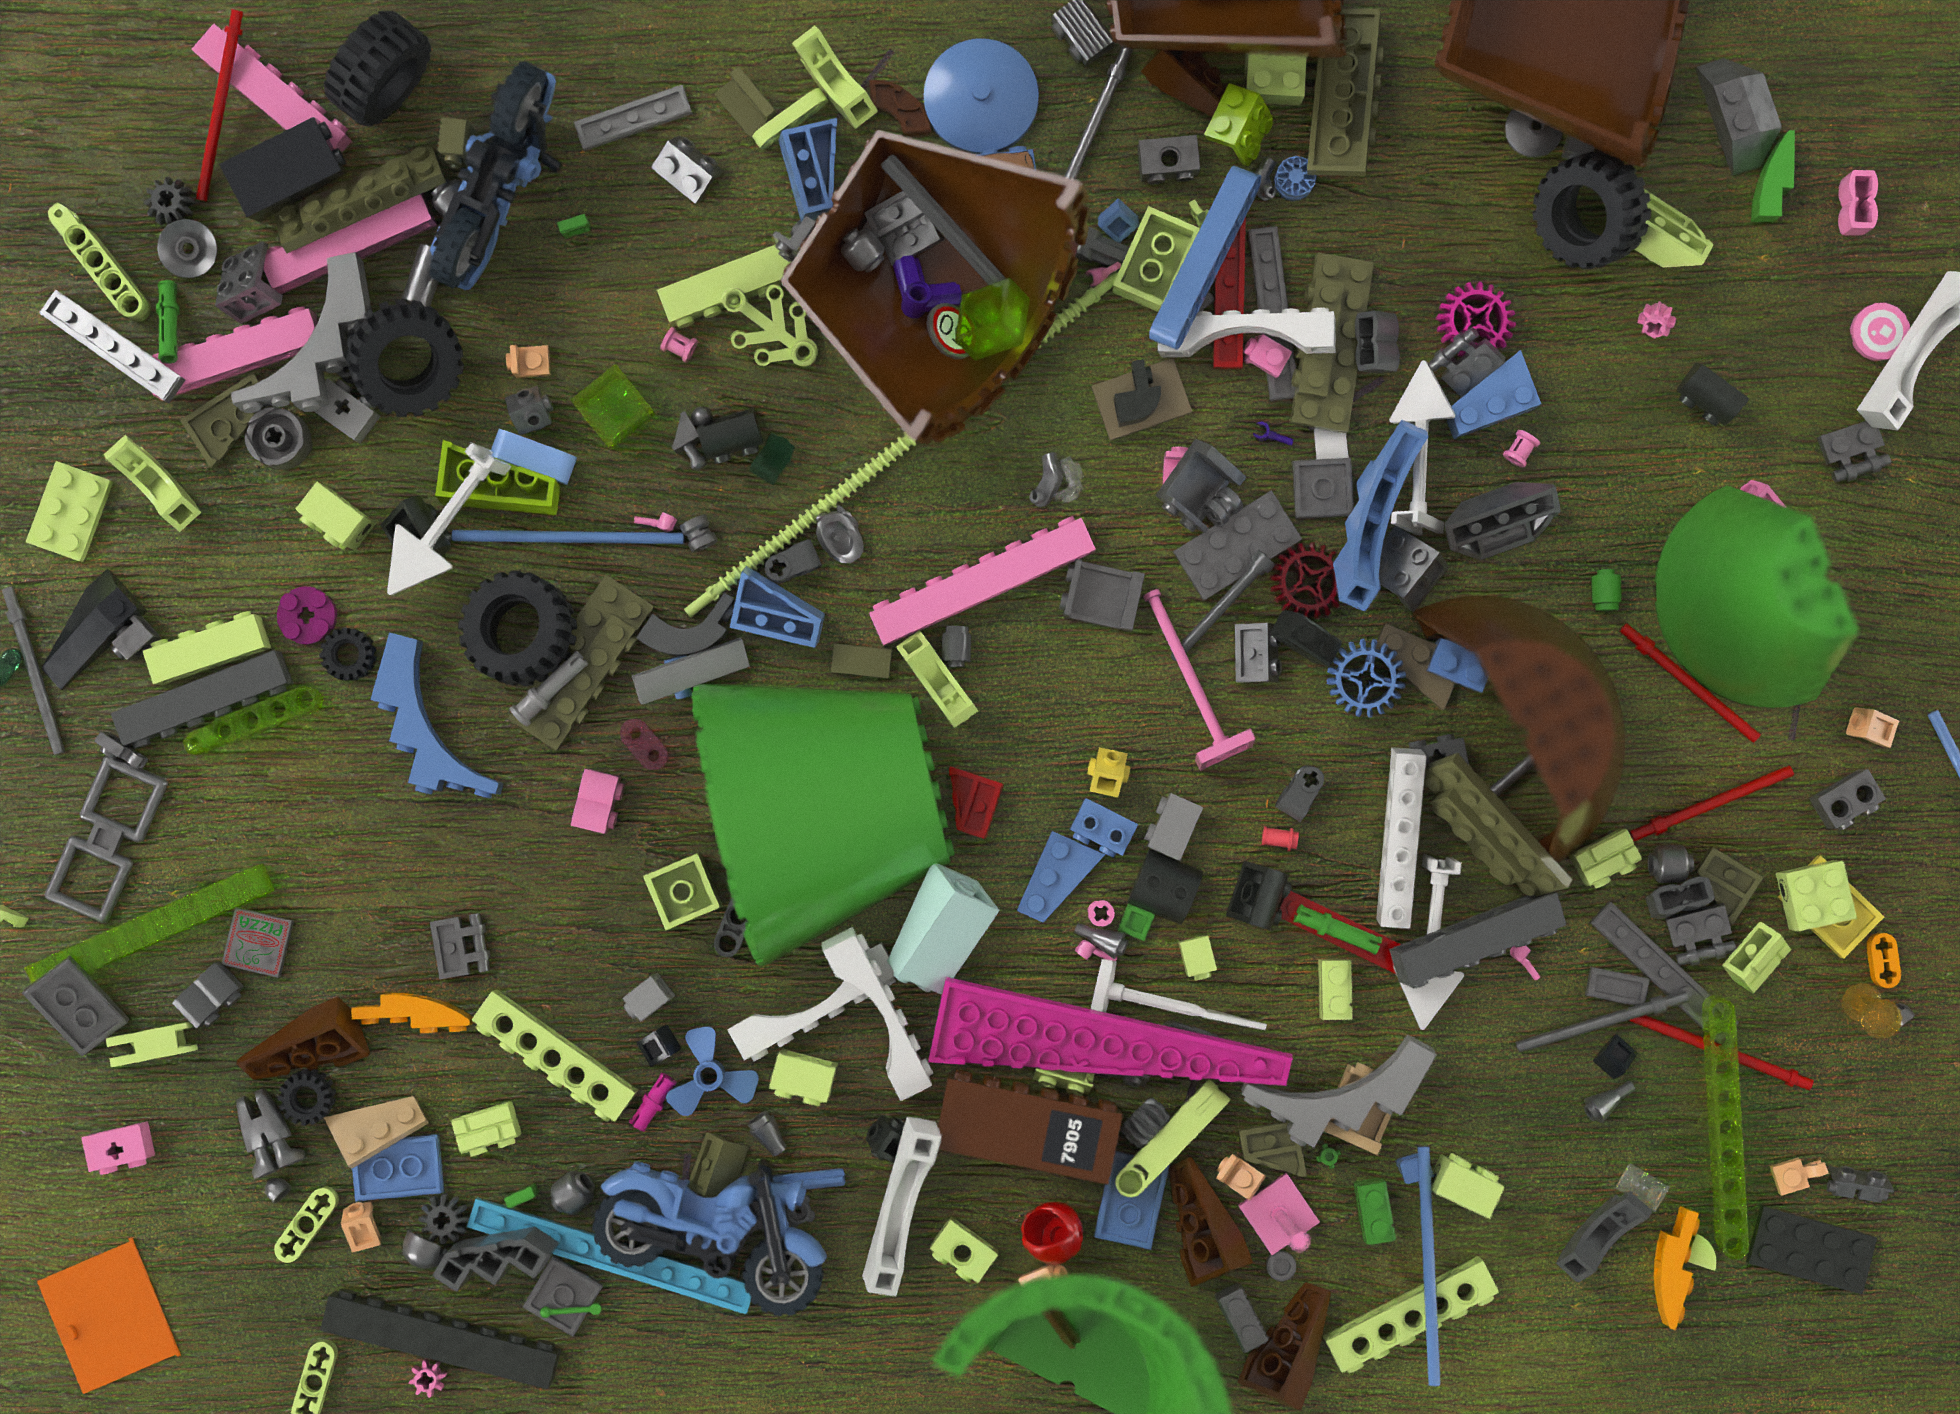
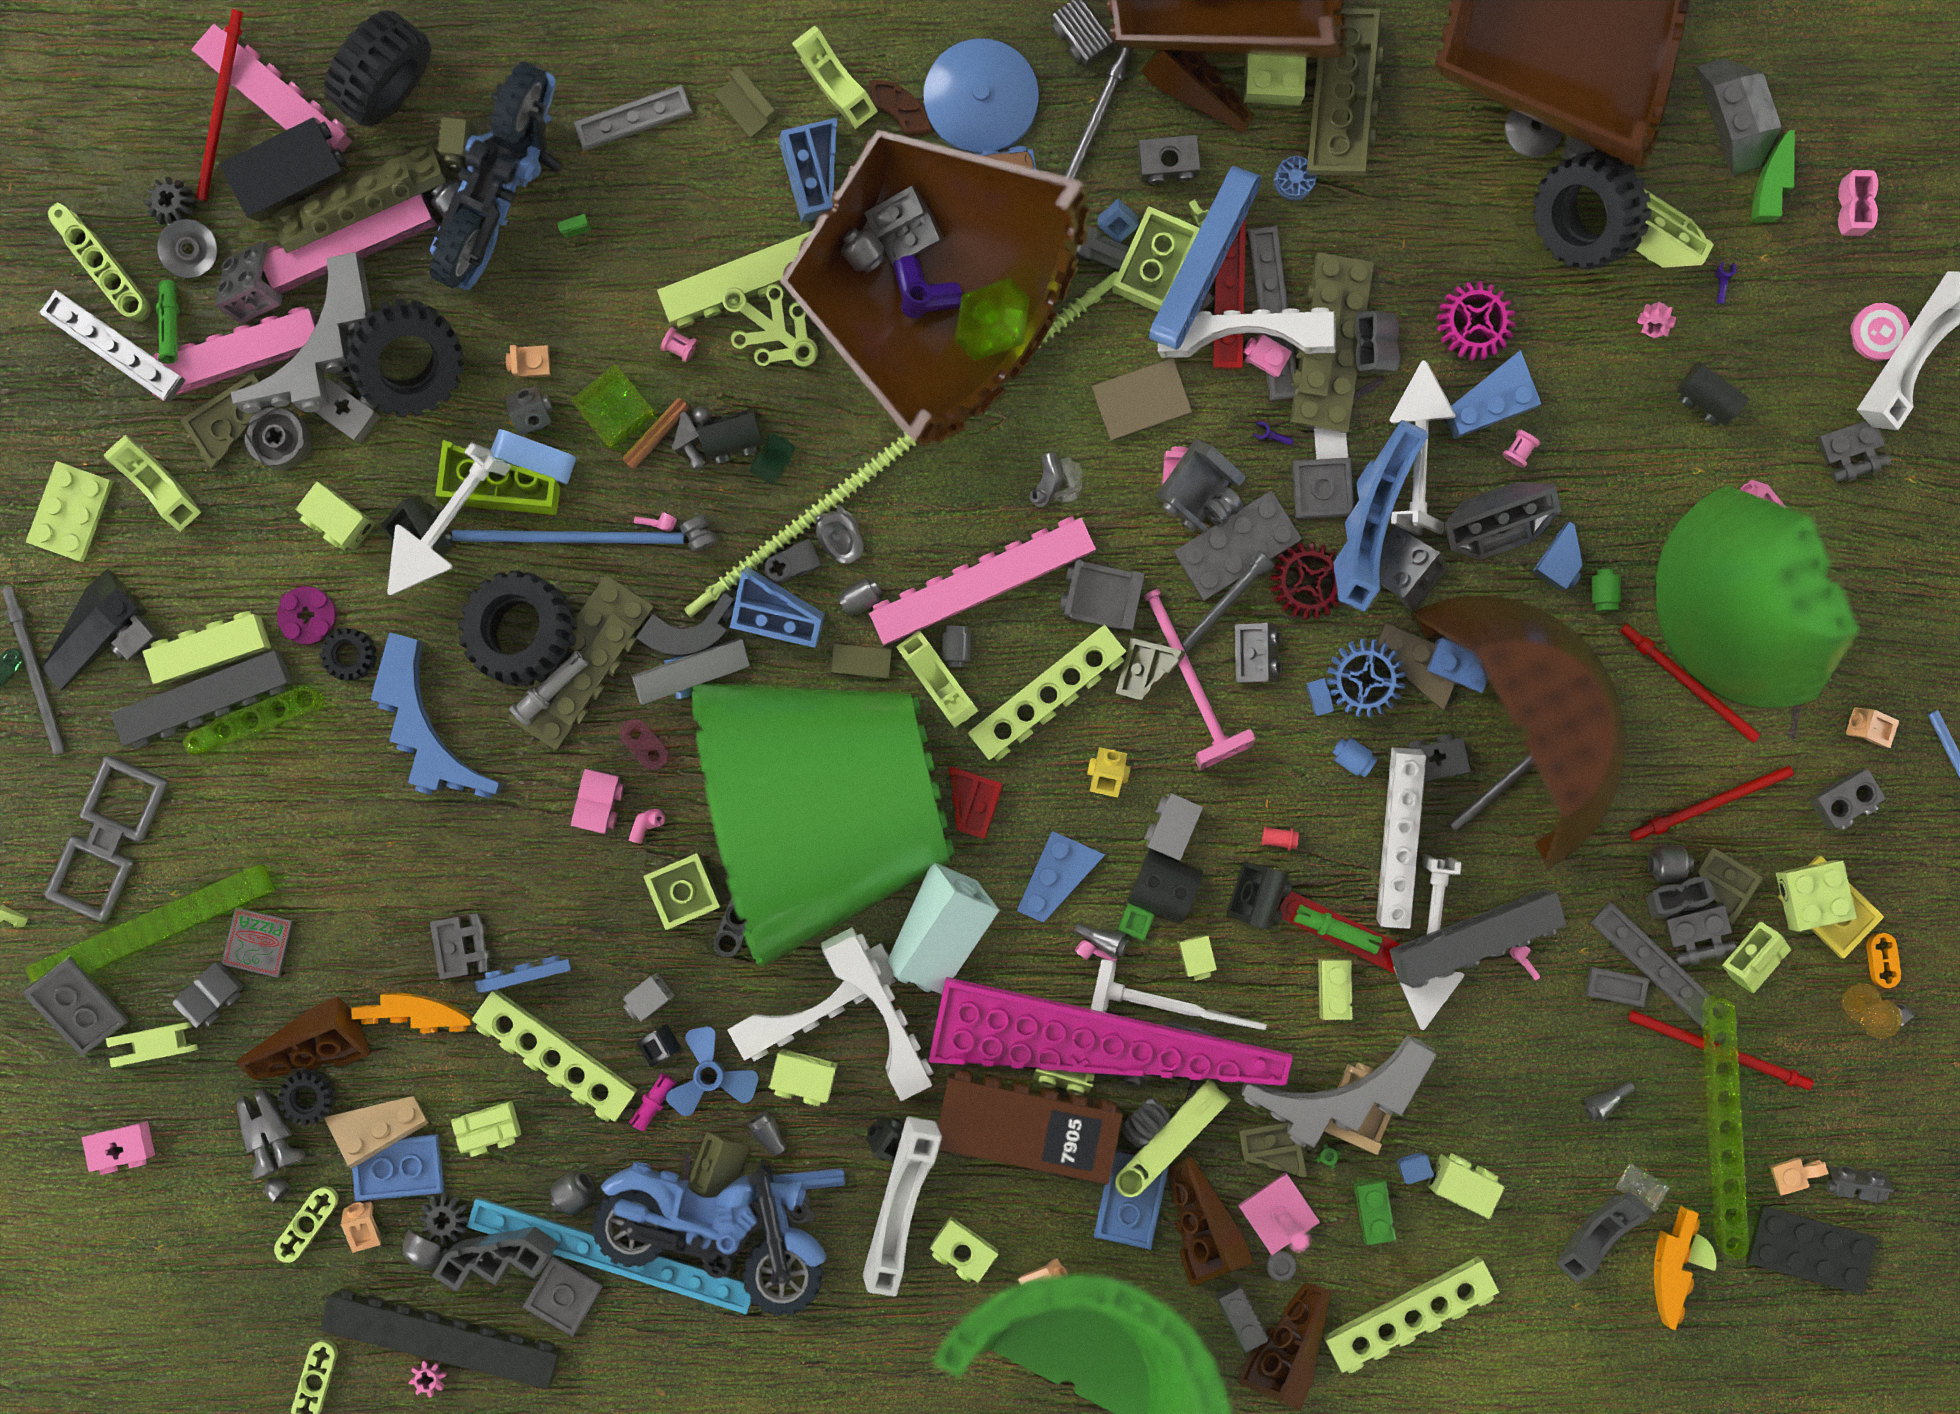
orange piece [37,1237,181,1394] -> none
flat silver plate [94,732,149,769] -> none
flat silver pin [401,244,438,307] -> none
bright green tile [504,1183,539,1208] -> none
bright green hinge [540,1302,602,1318] -> none
bracket [651,136,723,204] -> none
yellowish green beam [752,88,828,149] -> none
flat silver bracket [772,215,816,262] -> none
piece [835,49,895,122] -> none
dark grey axle [881,155,1009,294] -> none
piece [927,303,976,359] -> none
red piece [1021,1201,1083,1266] -> none
axle [1042,1307,1081,1349] -> none
medium blue brick [1070,798,1138,858] -> none
bright pink hand [1086,262,1121,287] -> none
bright pink bush [1087,900,1114,927] -> none
pearl dark grey brick [1113,359,1161,427] -> none
lime bracket [1204,83,1273,166] -> none
light nougat bracket [1216,1154,1266,1200] -> none
flat silver arm [1255,157,1277,200] -> none
pearl dark grey brick [1271,610,1342,666] -> none
dark grey piece [1275,765,1324,822] -> none
medium blue piece [1418,1146,1441,1386] -> none
olive plate [1424,753,1572,897] -> none
flat silver plate [1428,327,1506,397] -> none
flat silver bar [1515,991,1689,1053] -> none
yellowish green brick [1569,828,1642,888] -> none
black slope [1593,1034,1638,1079] -> none
none -> medium blue wing [474,955,571,993]
none -> nougat axle [623,398,690,469]
none -> bright pink arm [628,809,666,844]
none -> flat silver brick [837,577,883,617]
none -> yellowish green brick [968,624,1126,762]
none -> wing [1116,638,1185,702]
none -> medium blue piece [1307,678,1334,716]
none -> medium blue brick [1332,737,1378,778]
none -> medium blue slope [1532,522,1583,592]
none -> dark purple hand [1715,261,1737,304]

